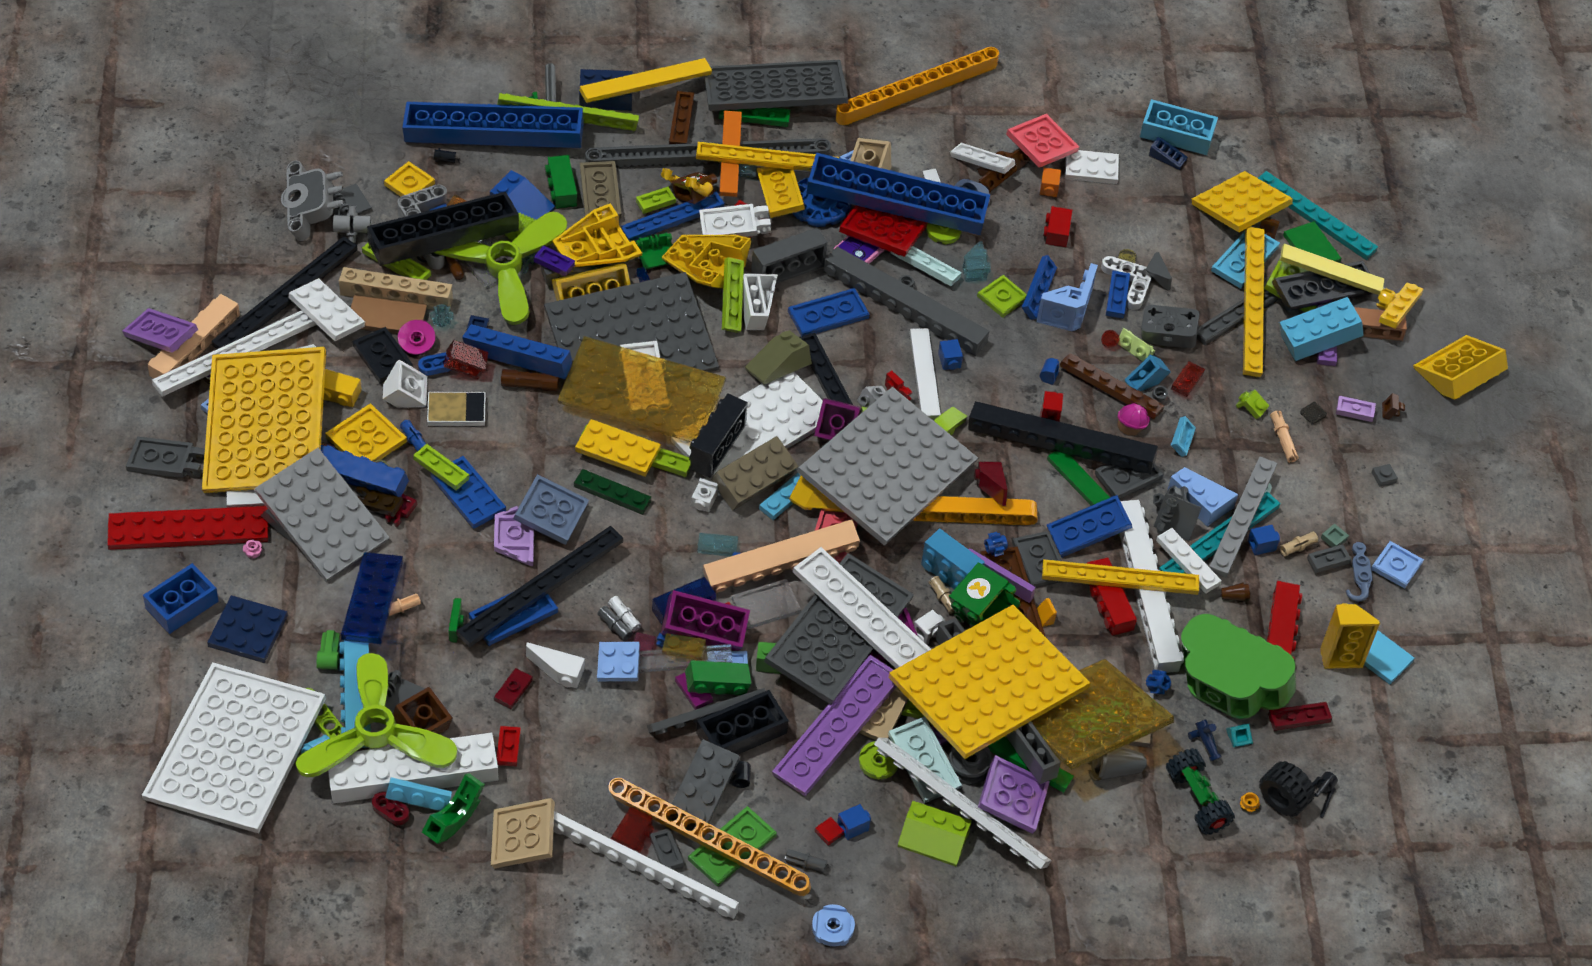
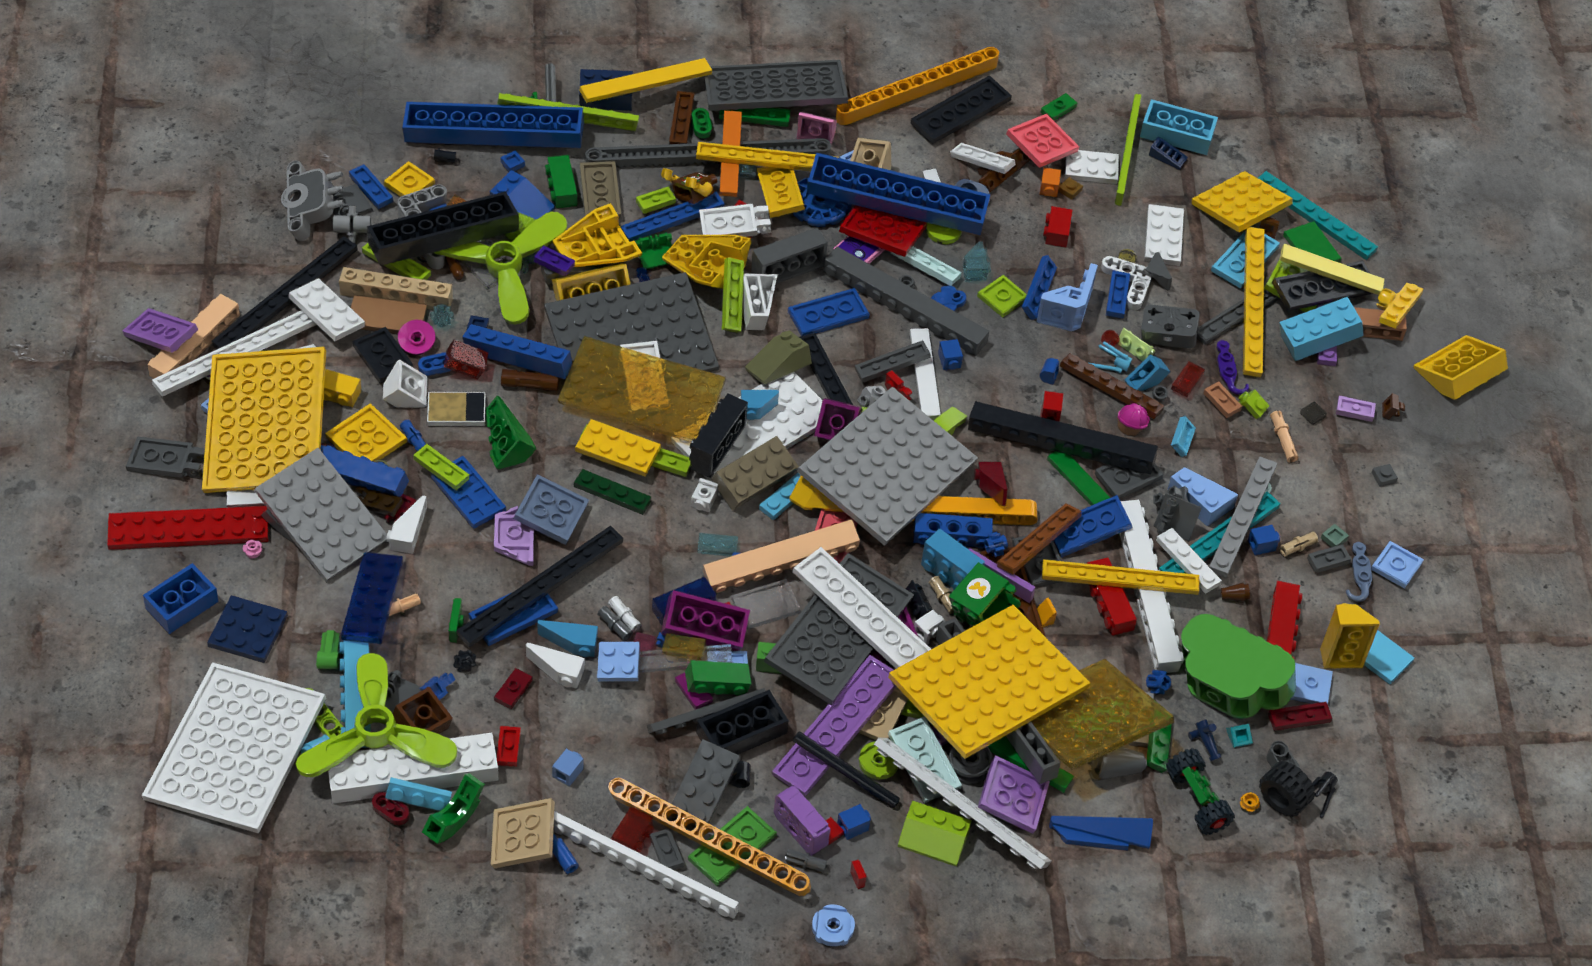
none -> blue plate [349,164,393,209]
none -> white slope [387,496,427,554]
none -> blue plate [419,673,455,700]
none -> black plant [453,650,476,672]
none -> green wedge [486,396,536,469]
none -> blue plate [500,150,525,172]
none -> dark azure slope [537,620,598,657]
none -> medium blue brick [552,748,584,787]
none -> blue cylinder [552,835,579,874]
none -> green plate [692,108,712,138]
none -> dark azure slope [740,390,779,420]
none -> medium lavender axle [774,785,831,856]
none -> black axle [793,732,900,808]
none -> bright pink slope [797,112,837,144]
none -> red tile [850,859,867,889]
none -> dark grey plate [855,340,931,383]
none -> black hinge [905,580,933,620]
none -> black plate [910,75,1012,144]
none -> blue brick [913,513,993,549]
none -> blue plate [931,286,967,311]
none -> dark orange tile [997,503,1082,575]
none -> green plate [1040,93,1078,121]
none -> blue wedge [1049,816,1153,851]
none -> pearl gold plate [1058,177,1083,200]
none -> medium azure plant [1089,342,1133,373]
none -> lime tile [1115,94,1141,206]
none -> white plate [1144,204,1184,266]
none -> green plate [1147,711,1172,773]
none -> nougat plate [1203,382,1242,418]
none -> dark purple piece [1216,340,1249,395]
none -> dark grey piece [1266,741,1300,768]
none -> light blue plate [1291,663,1333,704]

